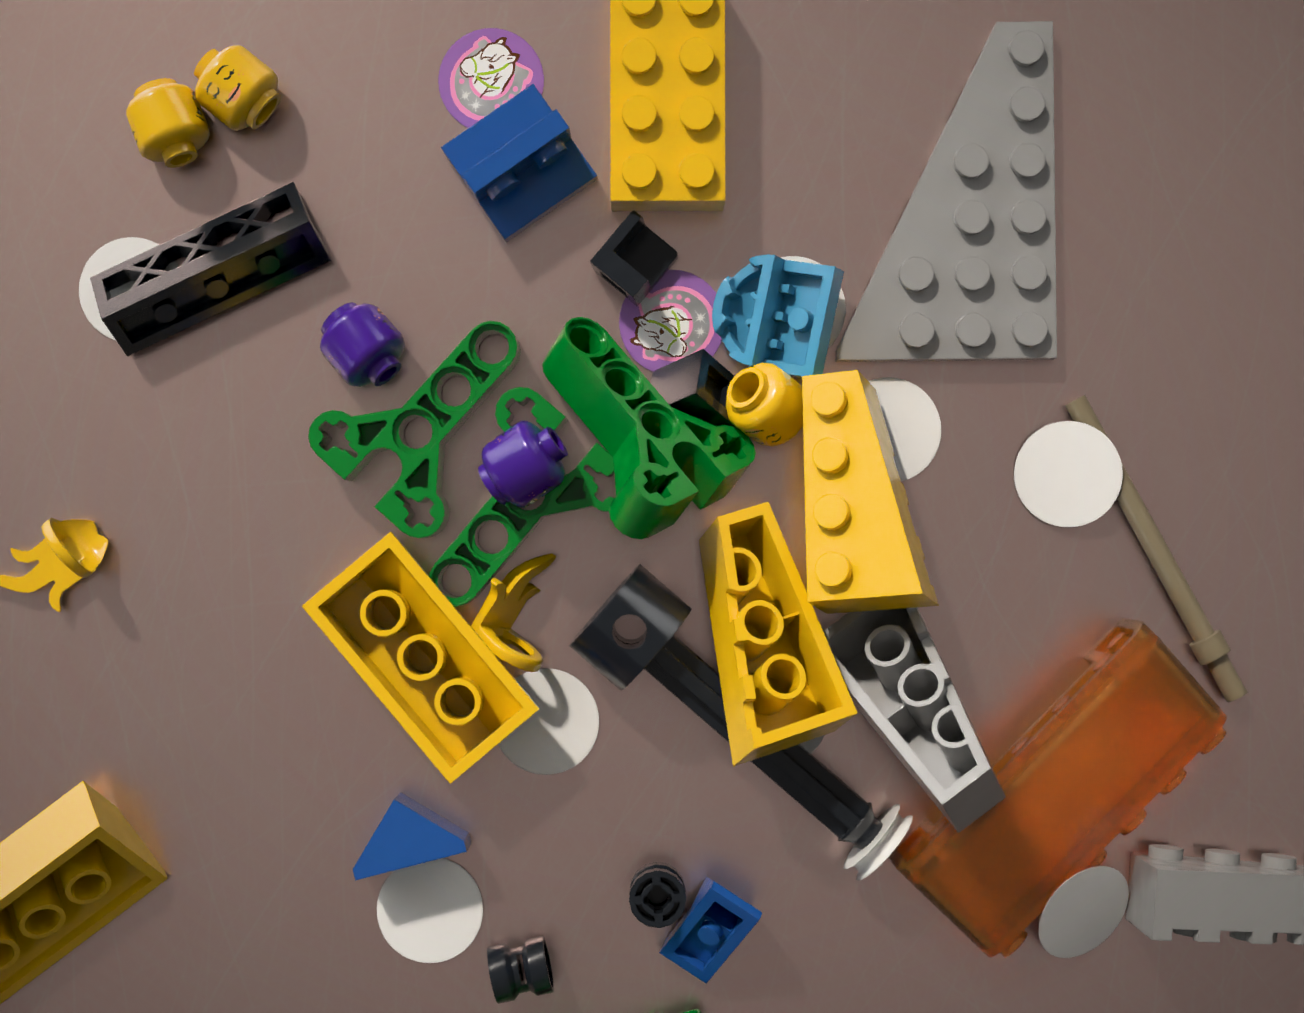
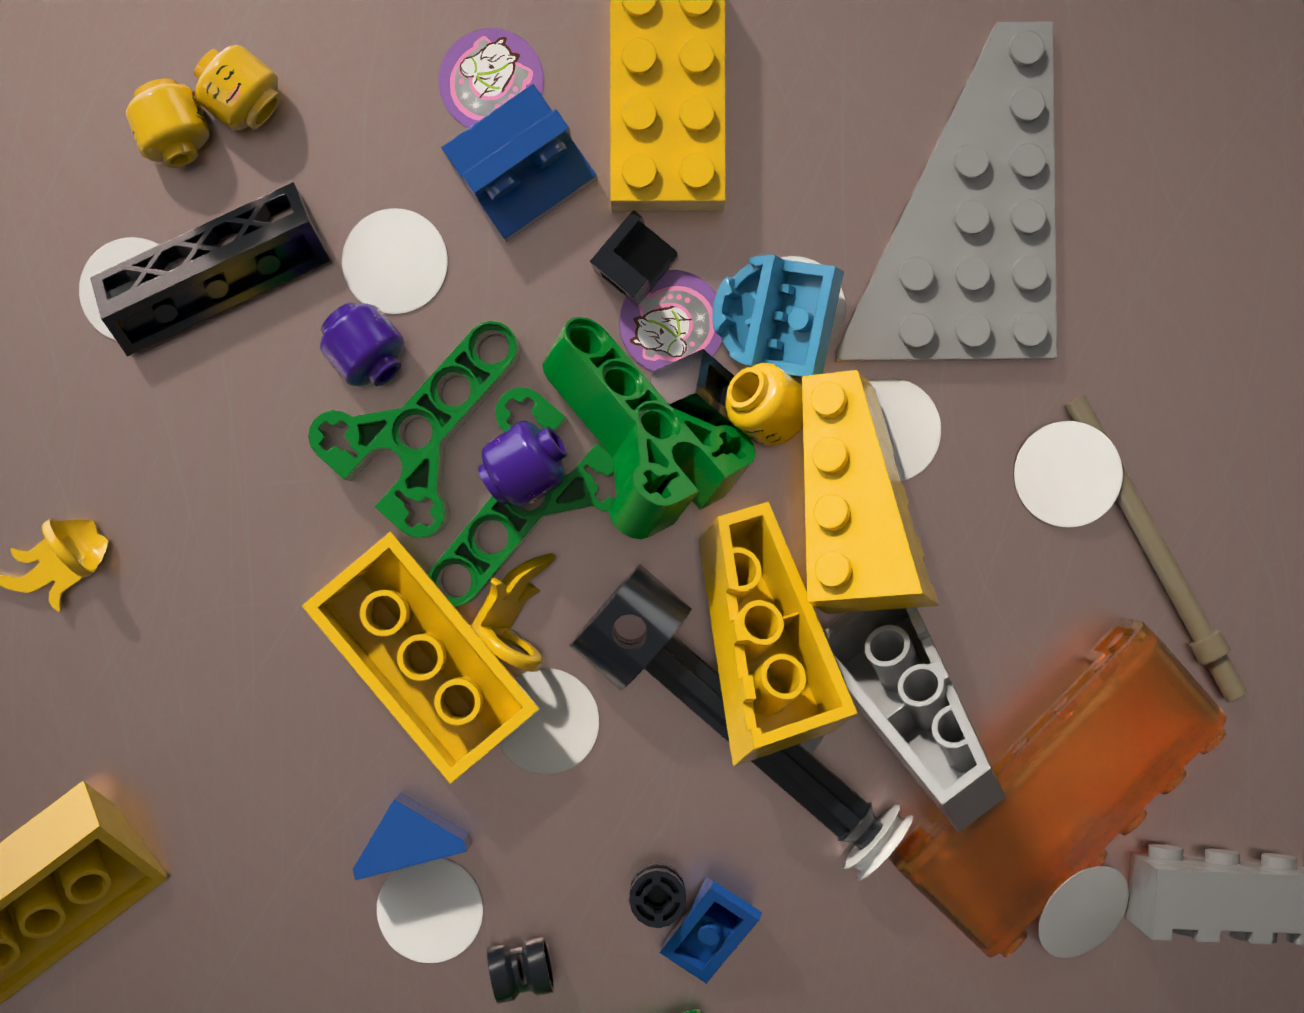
none -> white sticker [342,208,448,314]

